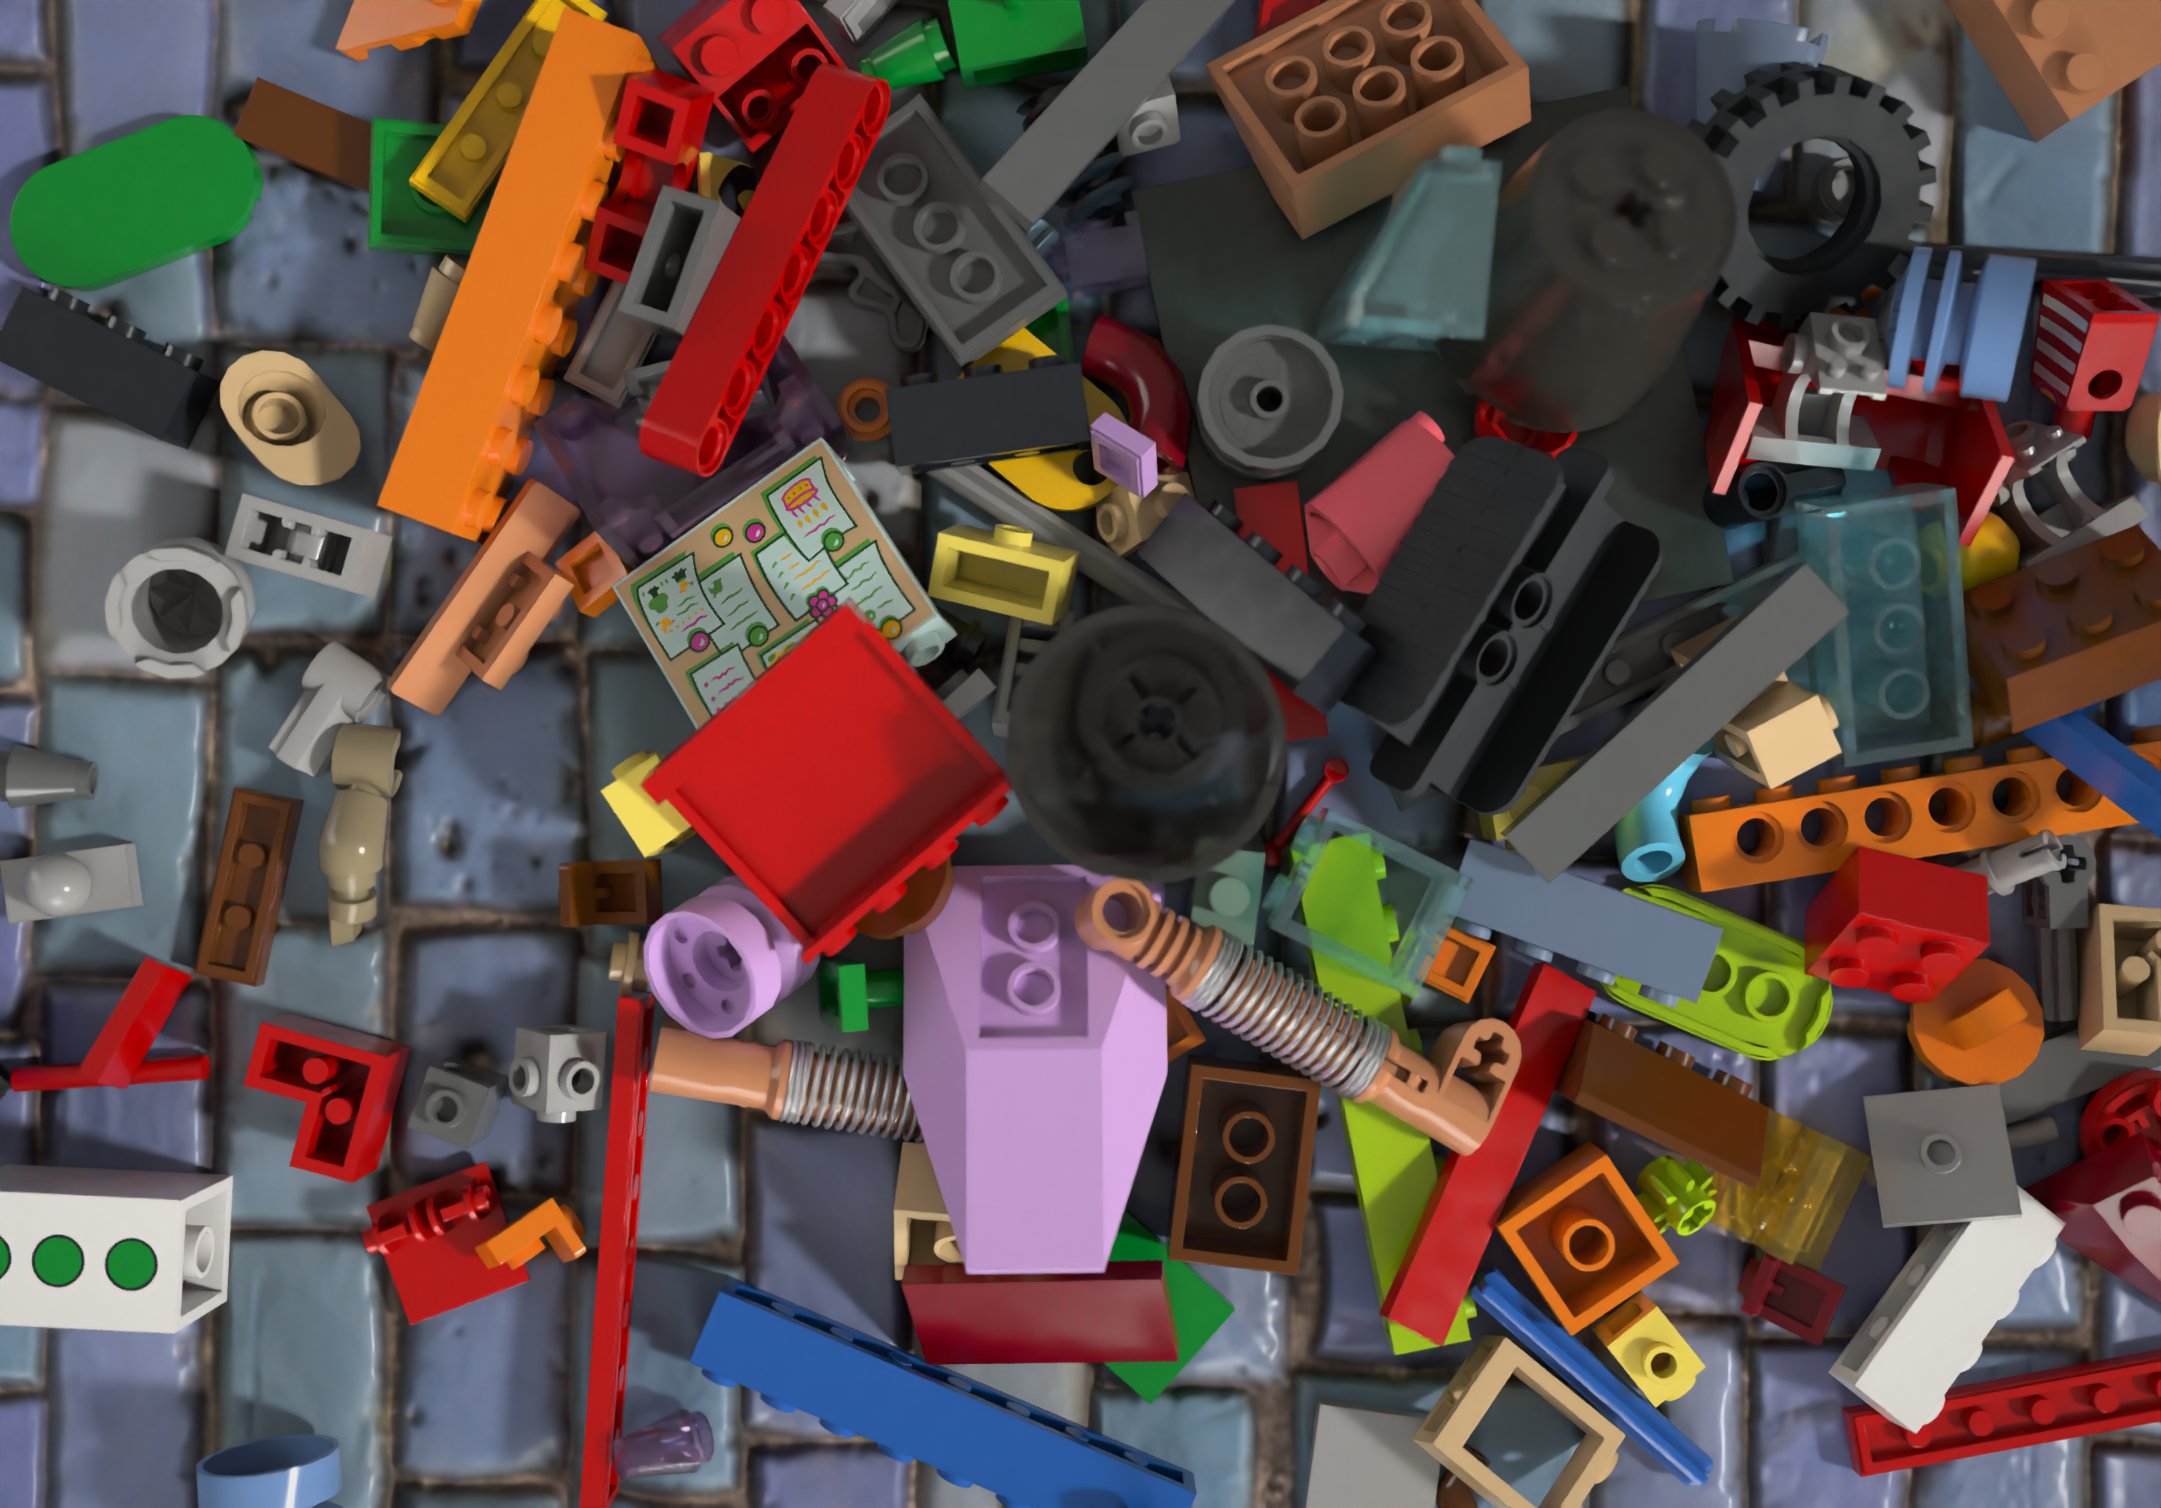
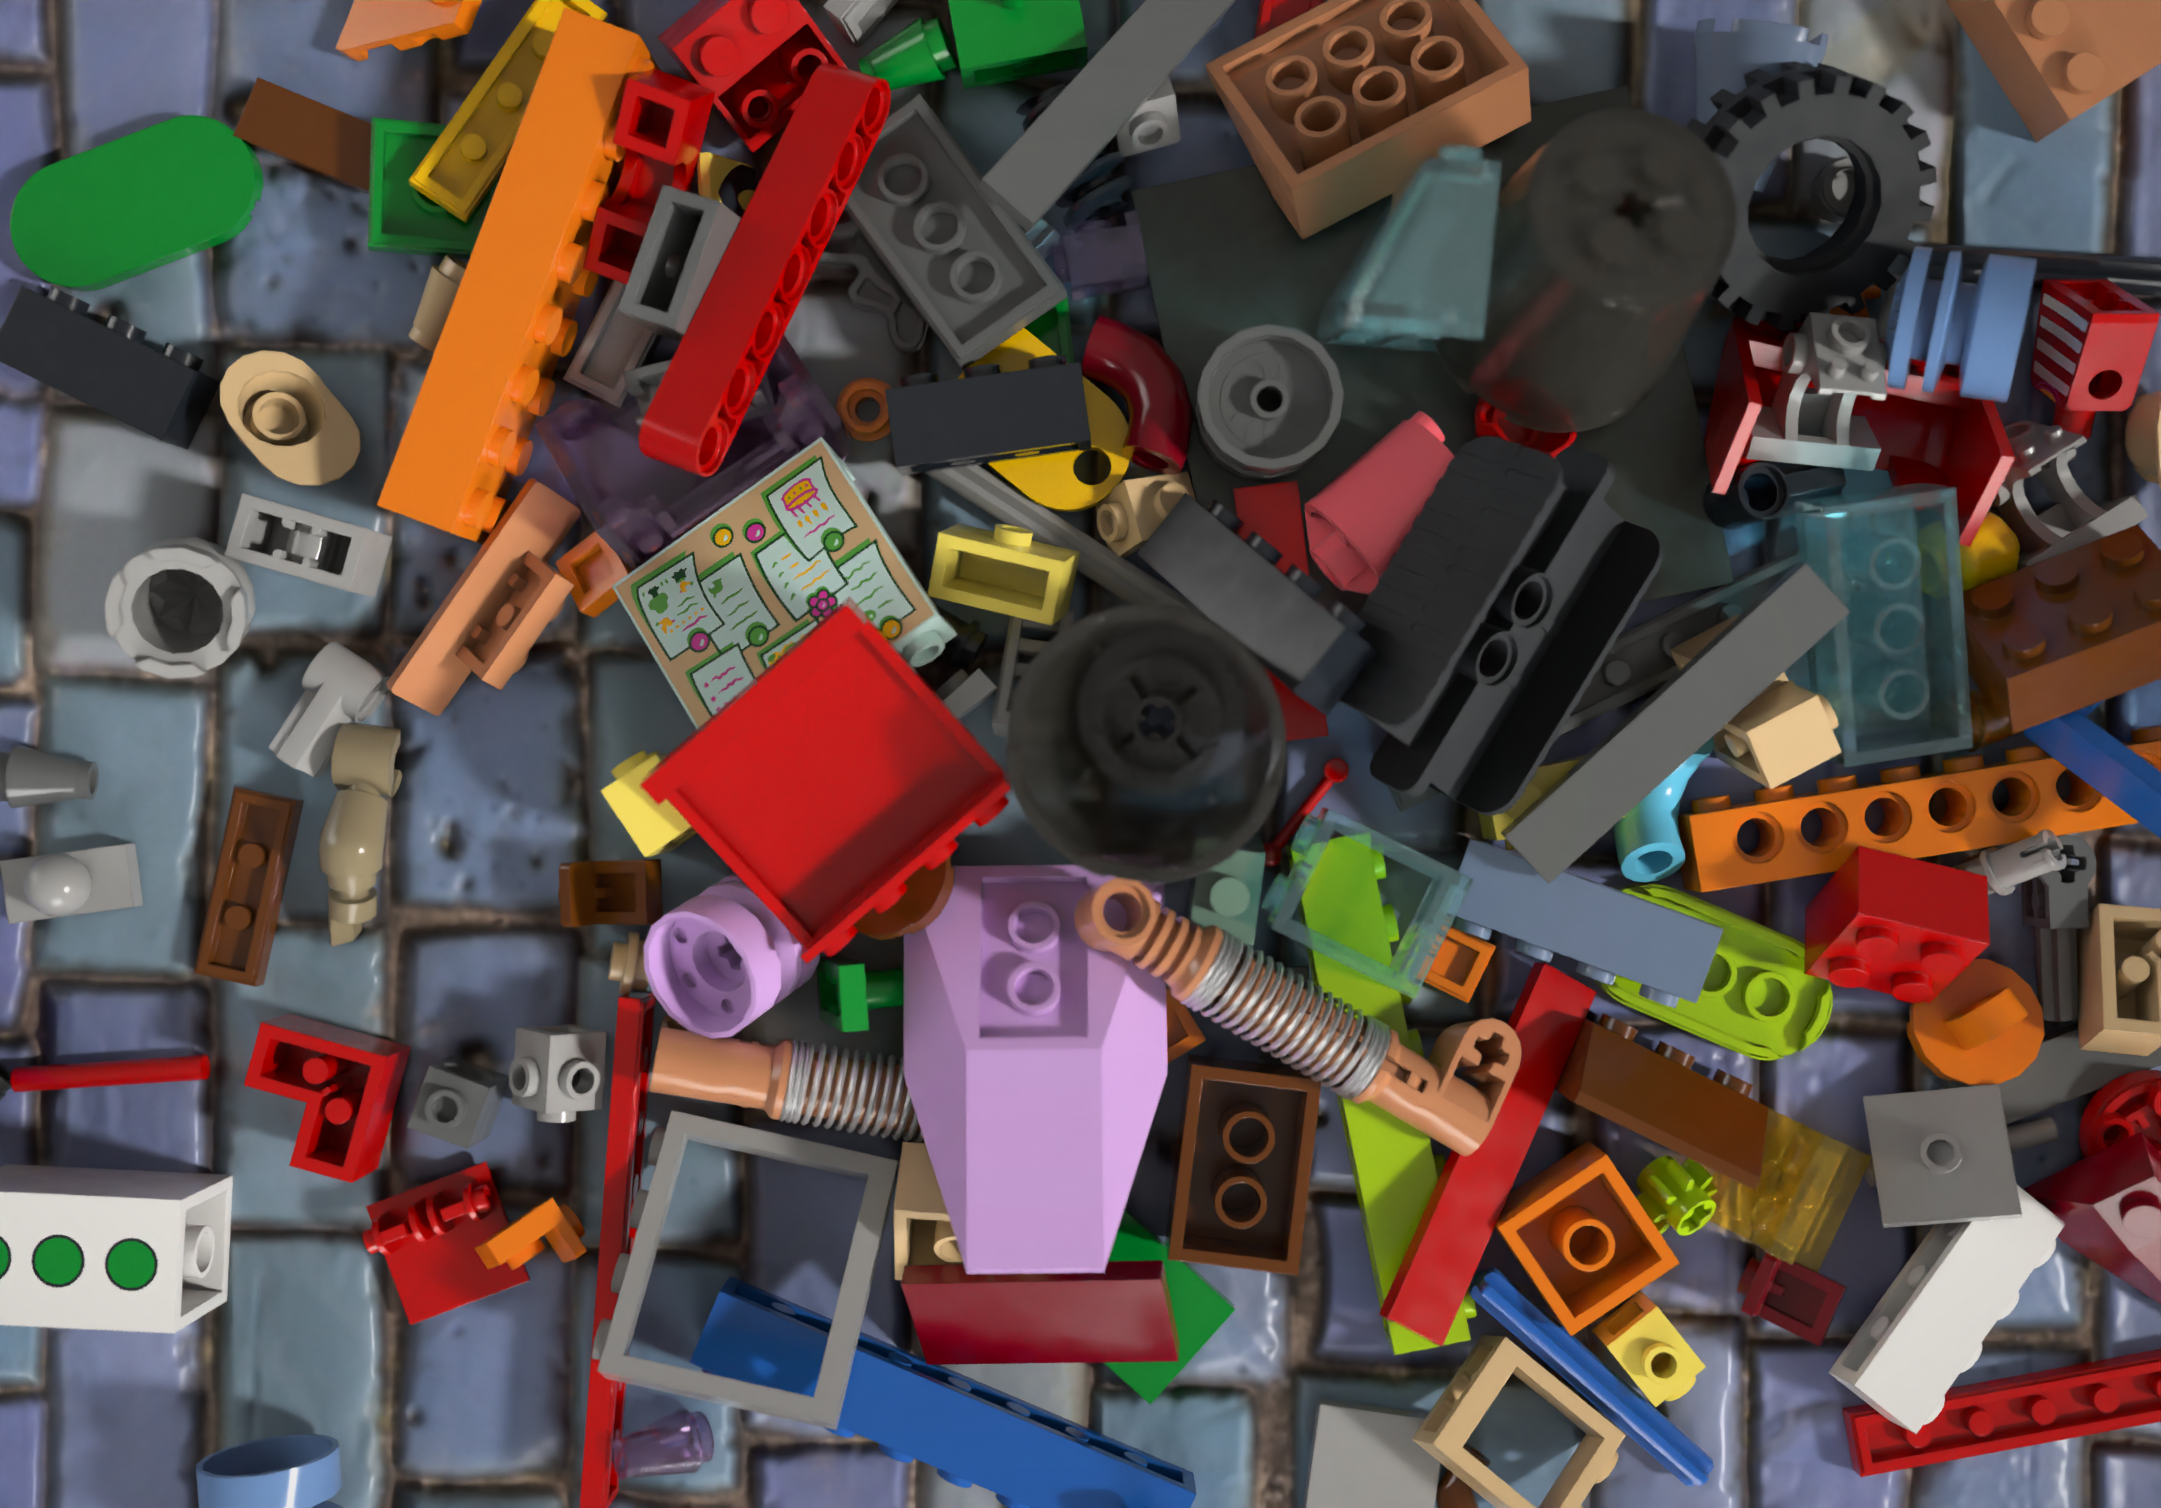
red tile [78,957,193,1089] -> none
lavender tile [1090,412,1158,498] -> none
none -> light grey window [592,1110,898,1430]

